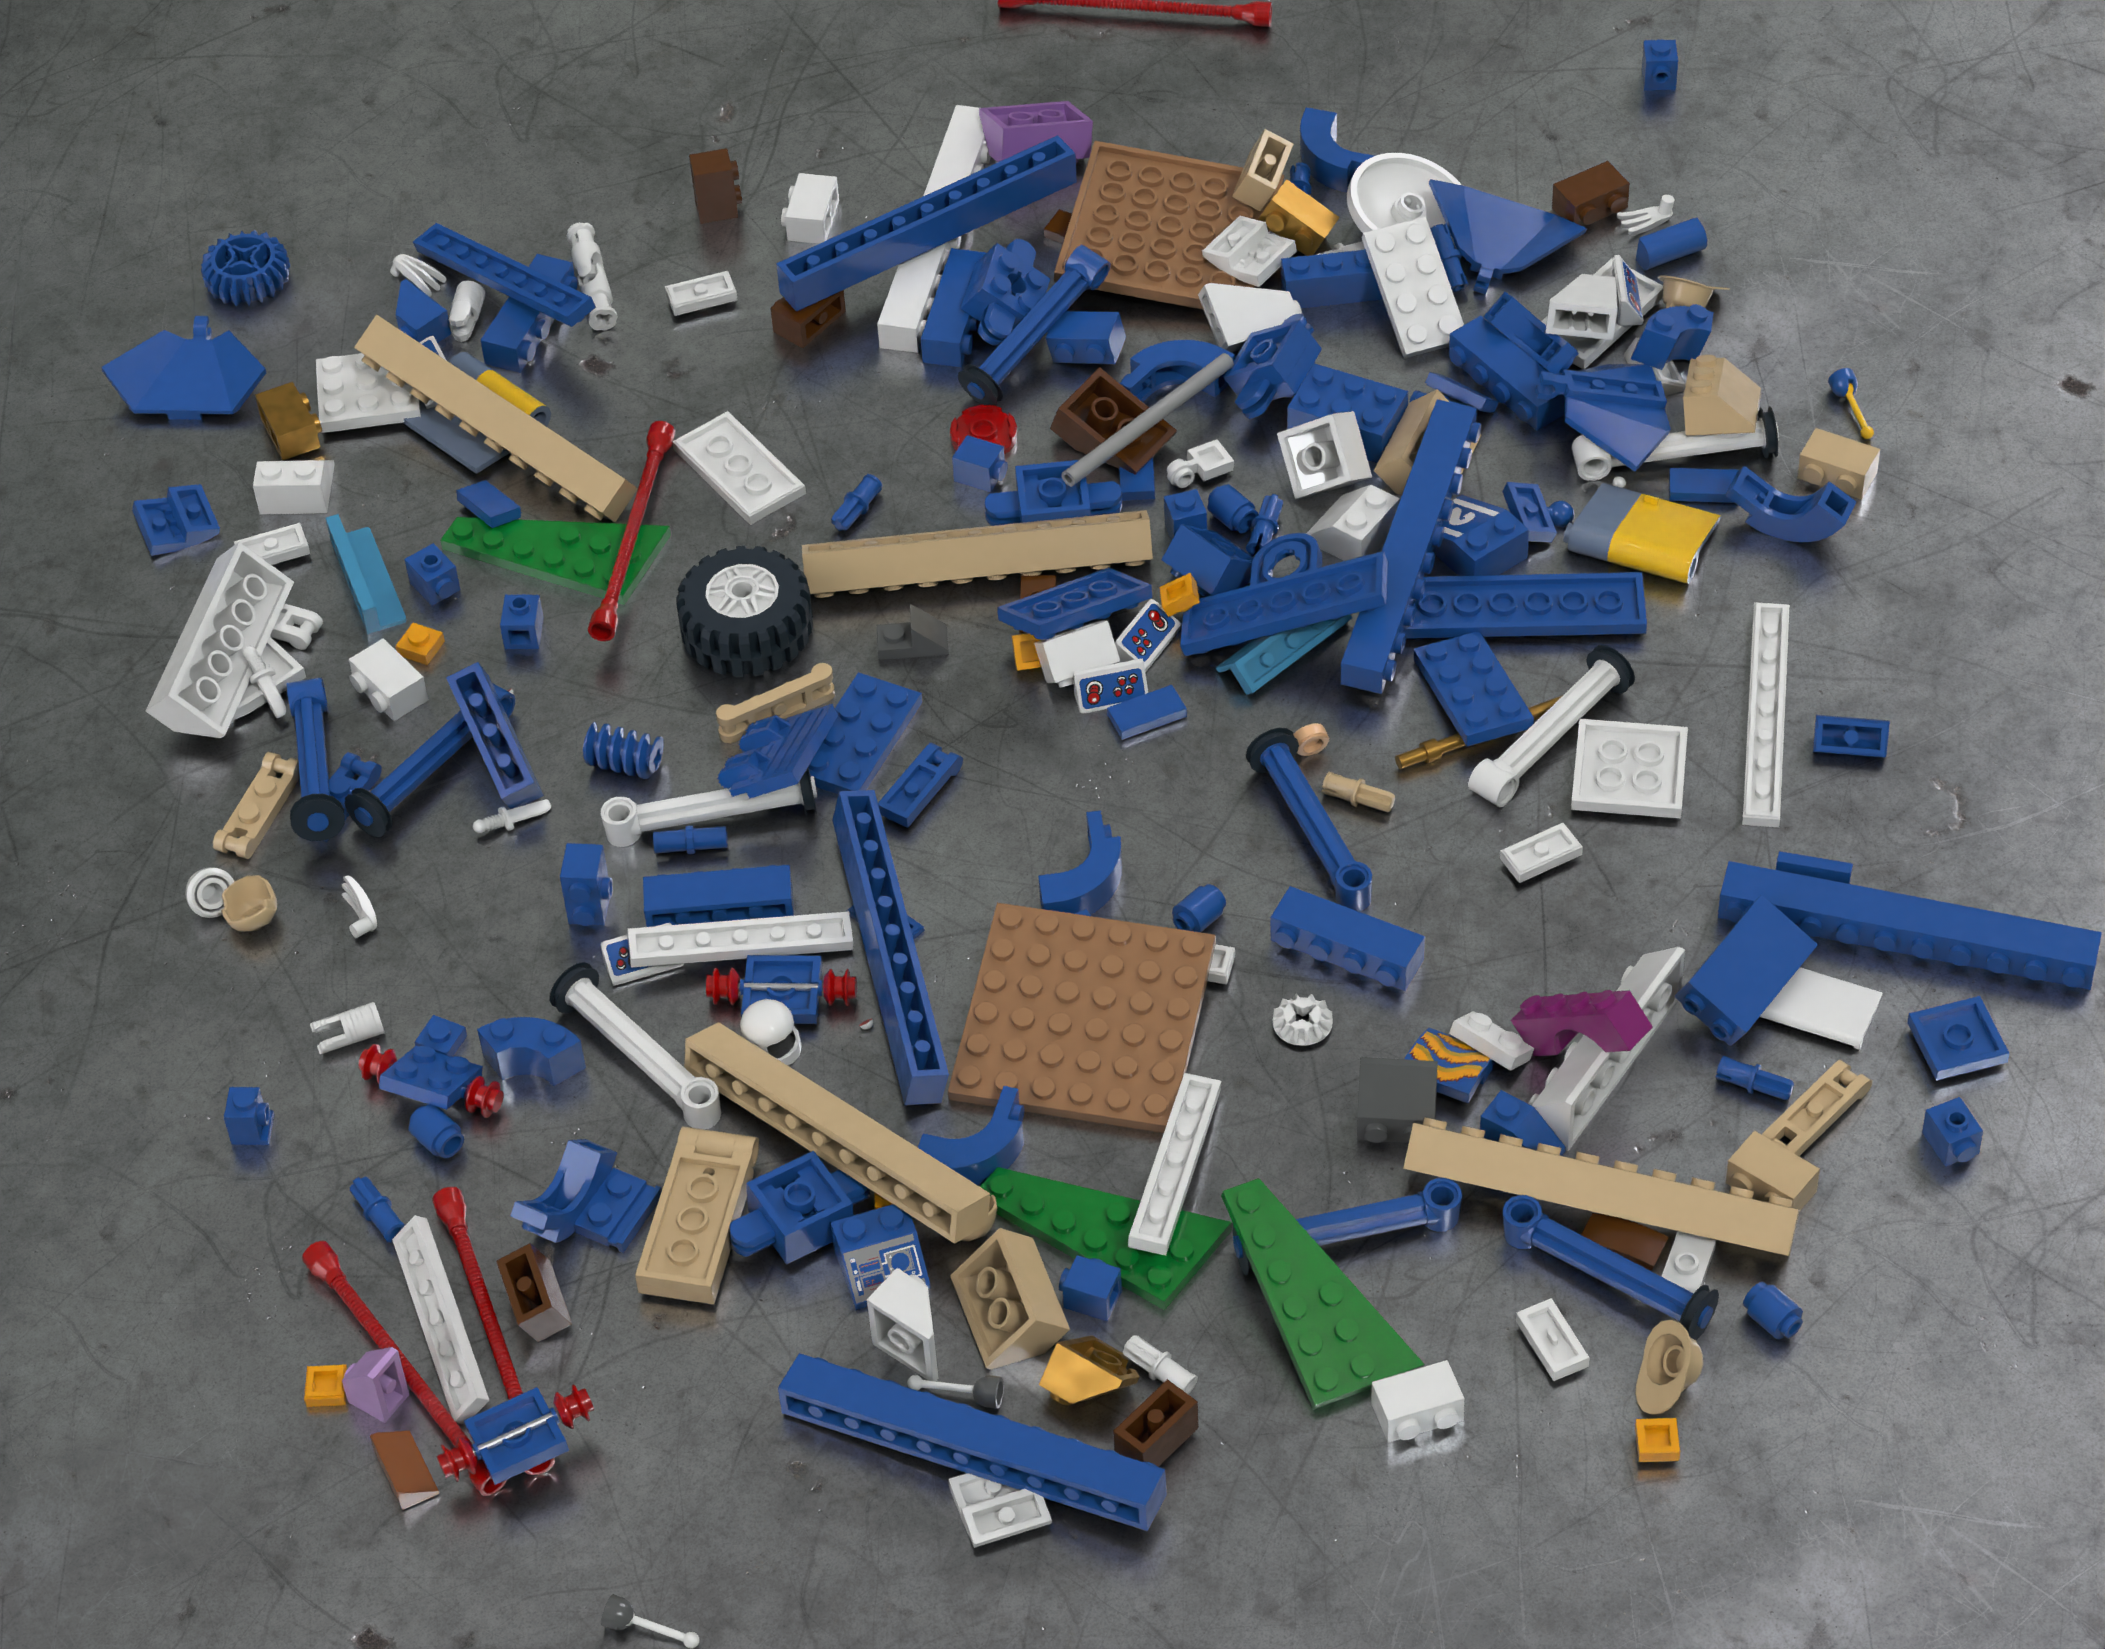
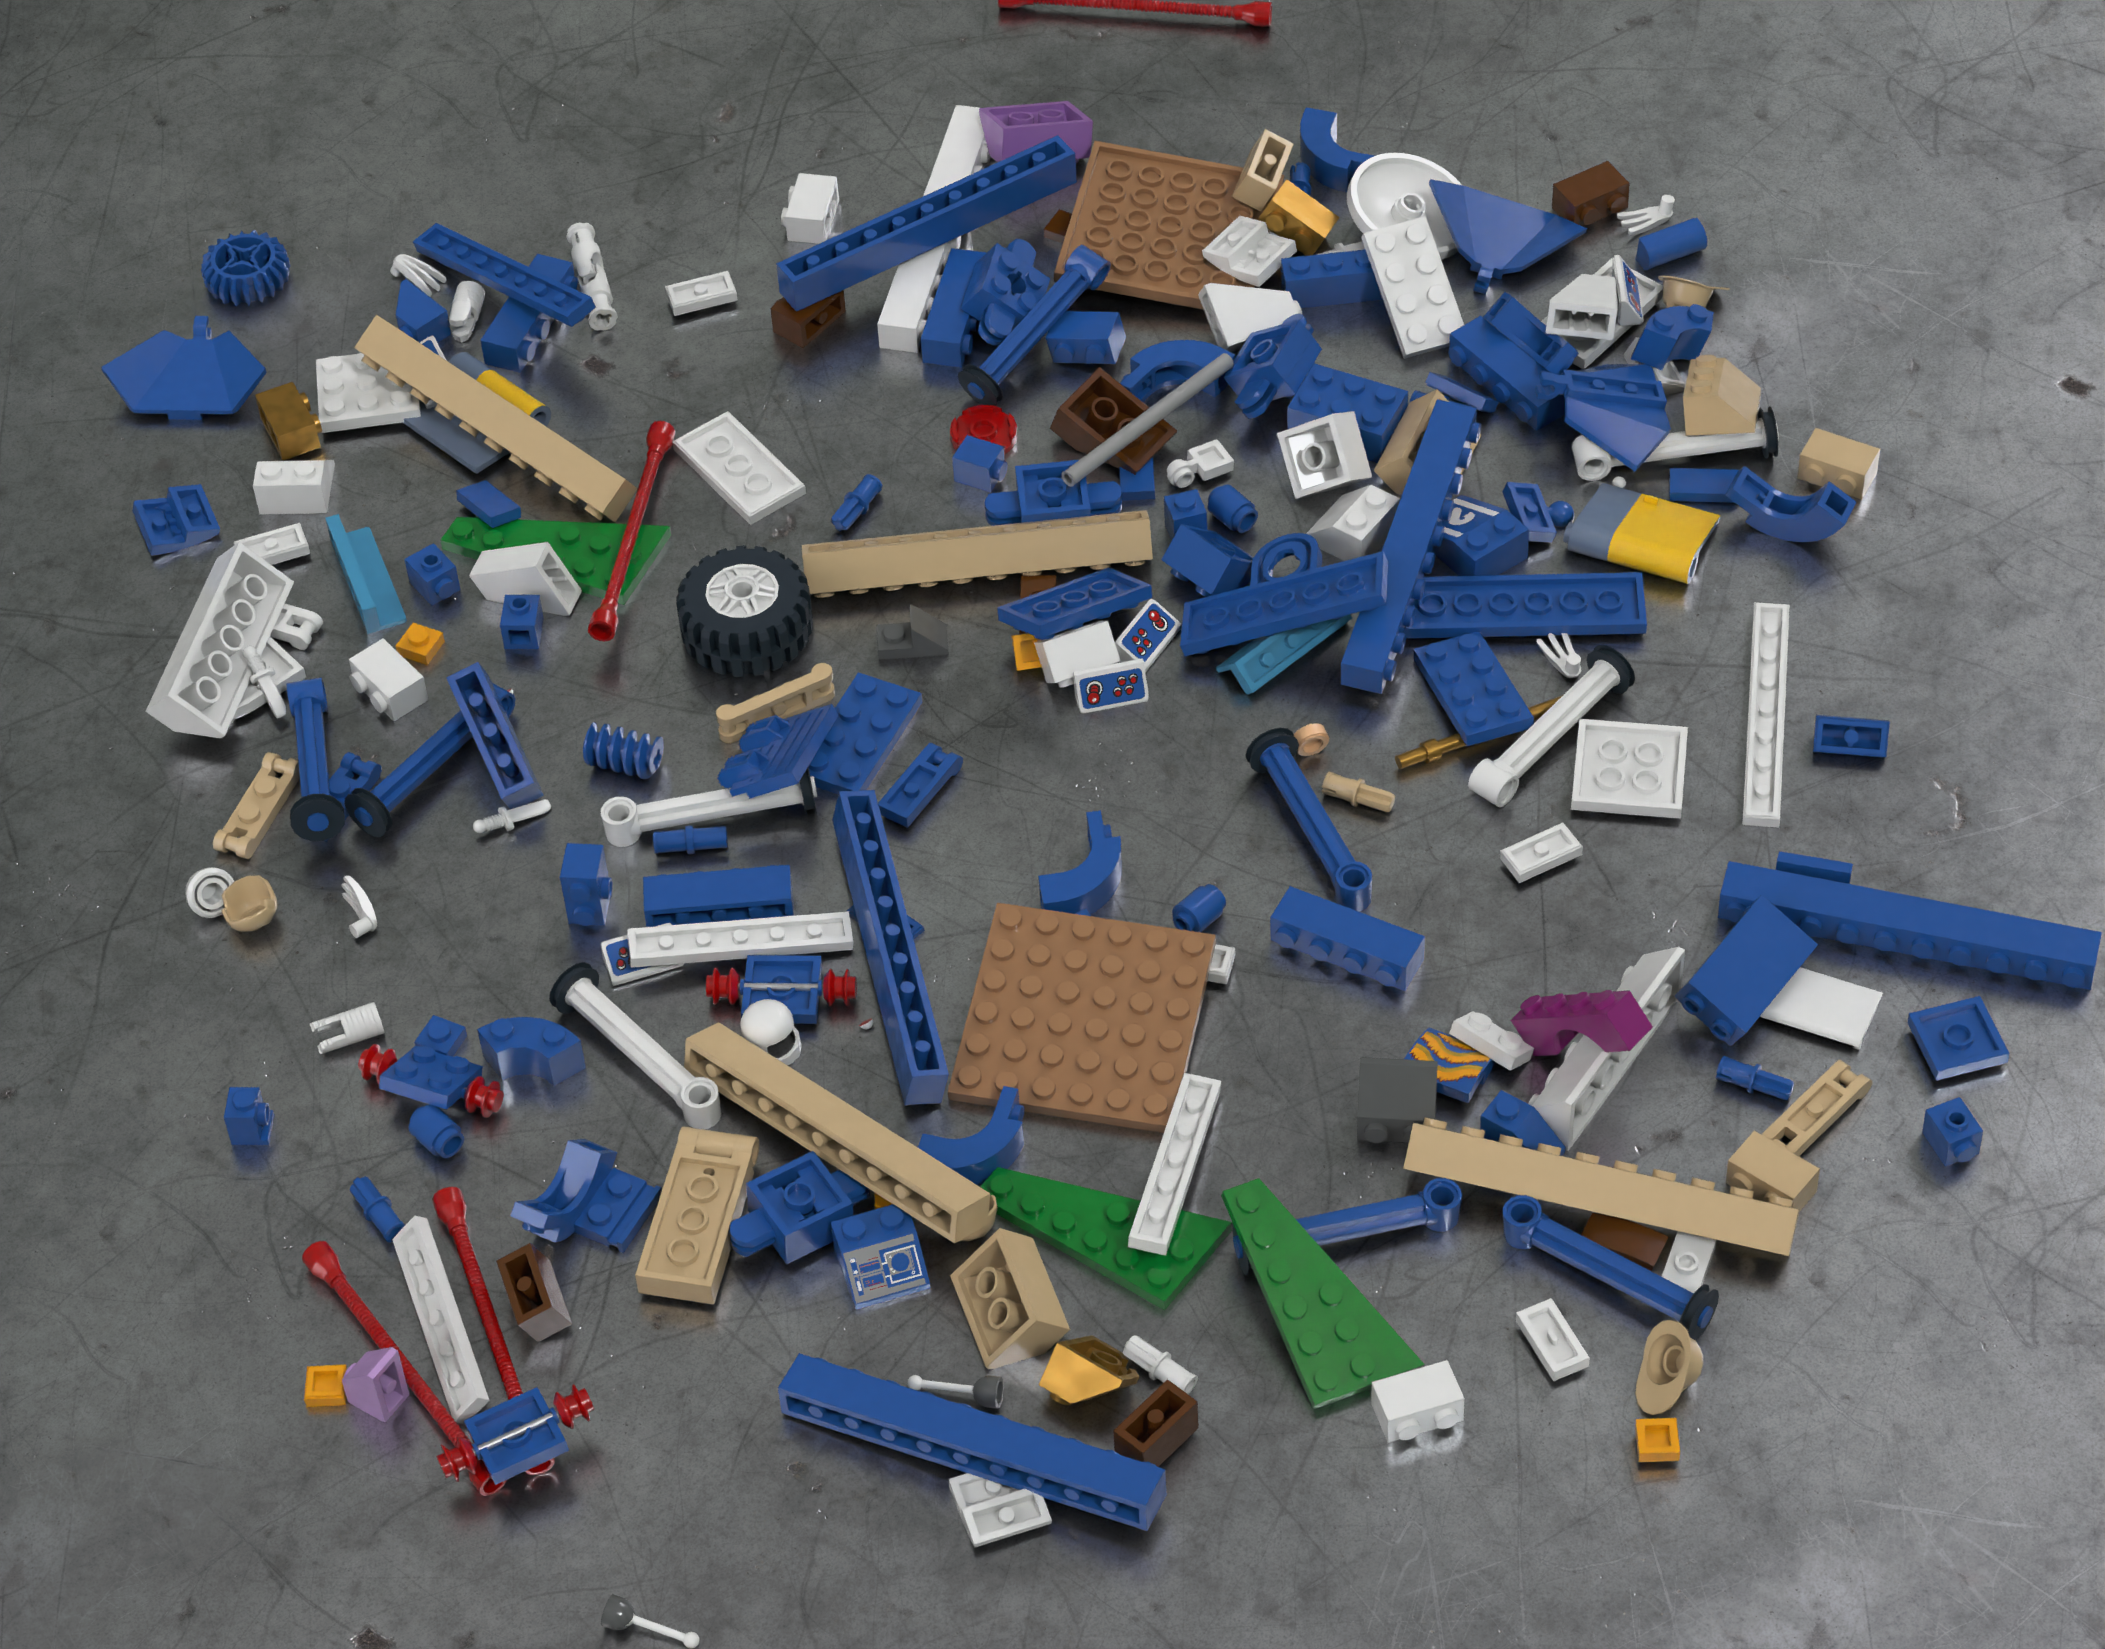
dark orange slope [370,1430,439,1510] -> none
reddish brown brick [689,148,742,224] -> none
white slope [867,1268,939,1381] -> none
blue brick [1059,1255,1122,1322] -> none
blue tile [1107,685,1187,740] -> none
light orange plate [1159,573,1200,617] -> none
blue axle [1246,494,1283,556] -> none
white gear [1272,993,1333,1046] -> none
blue pin [1430,224,1469,292] -> none
blue brick [1642,39,1678,91] -> none
blue brick [1743,1282,1803,1339] -> none
hinge [1828,368,1874,440] -> none
none -> white slope [469,542,582,616]
none -> white piece [1536,633,1581,678]

